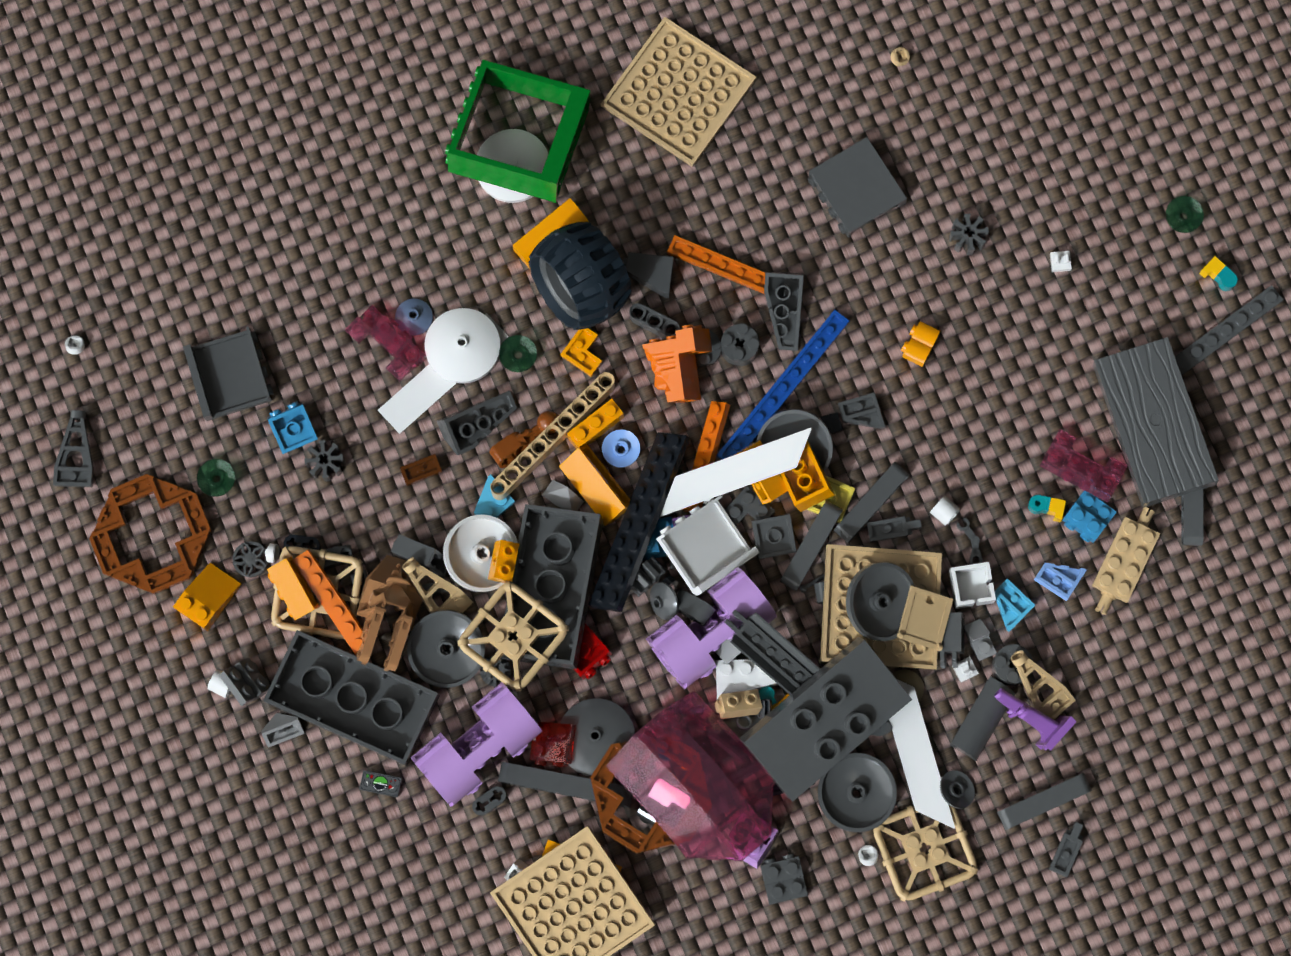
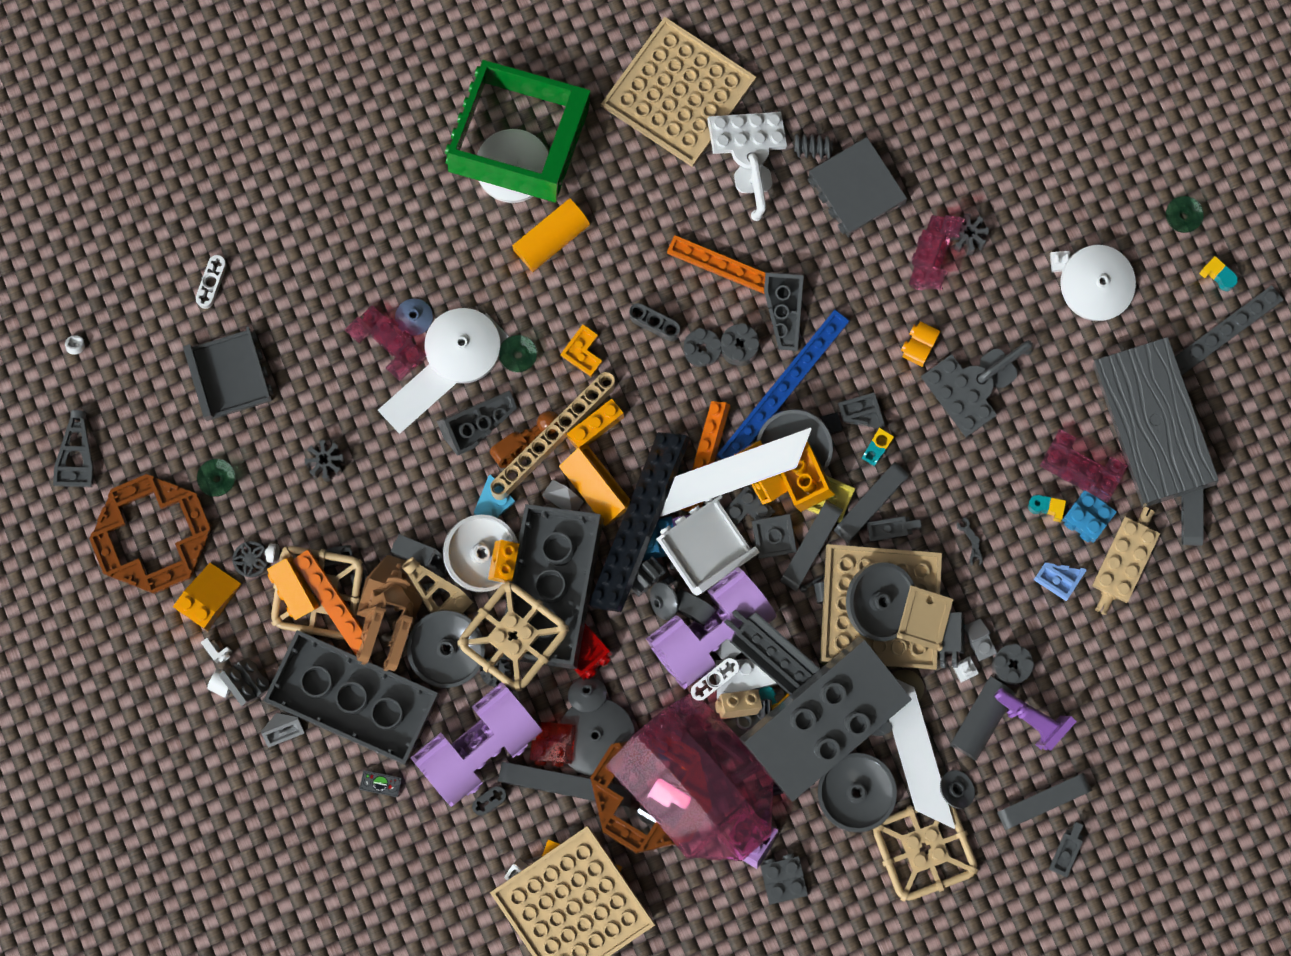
dark azure plate [267,401,318,454] -> none
black beam [284,535,321,550] -> none
reddish brown plate [400,454,443,486] -> none
black wheel [529,222,632,330] -> none
light blue dish [602,430,640,467] -> none
dark grey slope [623,252,673,298] -> none
orange brick [642,325,712,403] -> none
white tile [858,845,879,866] -> none
tan tile [891,47,910,67] -> none
white piece [930,496,960,526] -> none
white piece [949,562,996,609] -> none
medium azure wing [995,578,1035,632] -> none
tan plate [1010,650,1076,720] -> none
none -> white beam [196,255,227,309]
none -> white bracket [201,638,232,663]
none -> dark grey dish [568,677,607,713]
none -> white beam [691,658,740,701]
none -> white plate [707,112,787,221]
none -> dark grey piece [794,134,833,159]
none -> leg [862,428,894,467]
none -> clear pink bracket [909,215,965,290]
none -> dark grey plate [921,340,1033,438]
none -> white dish [1061,245,1136,321]

